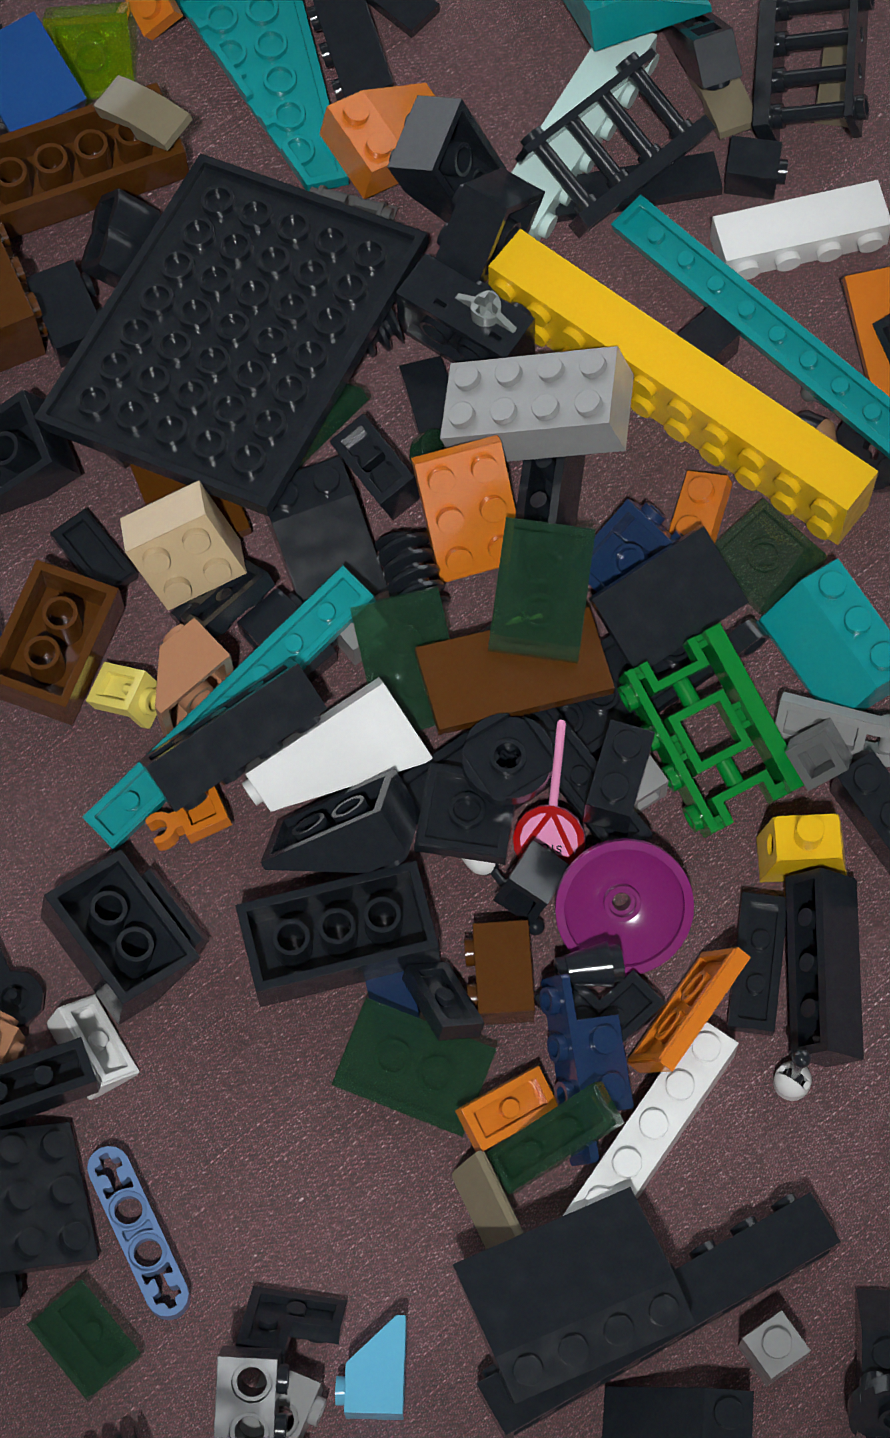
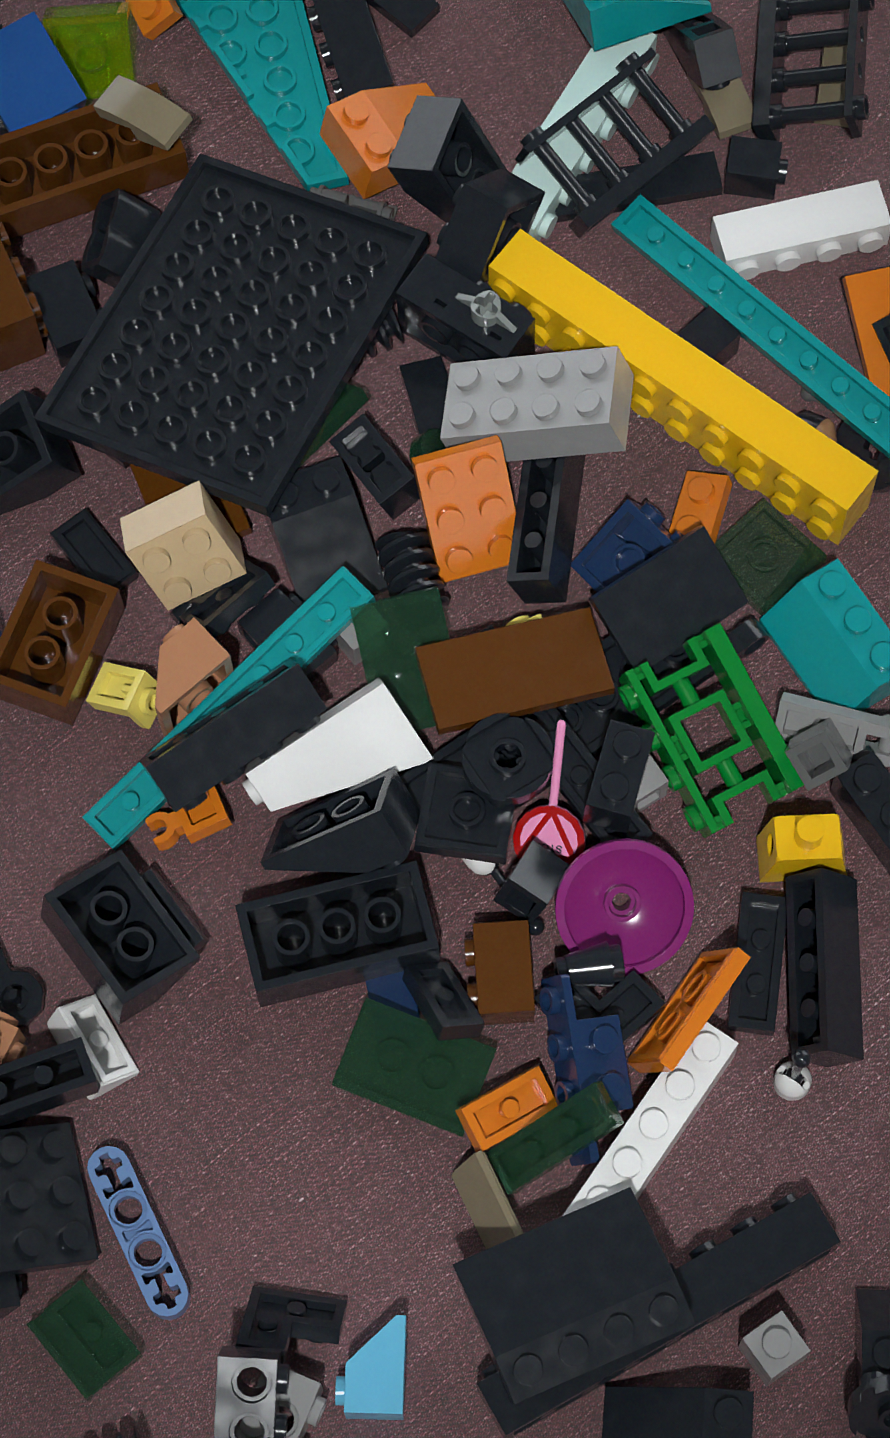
clear green tile [488,517,596,664] -> none

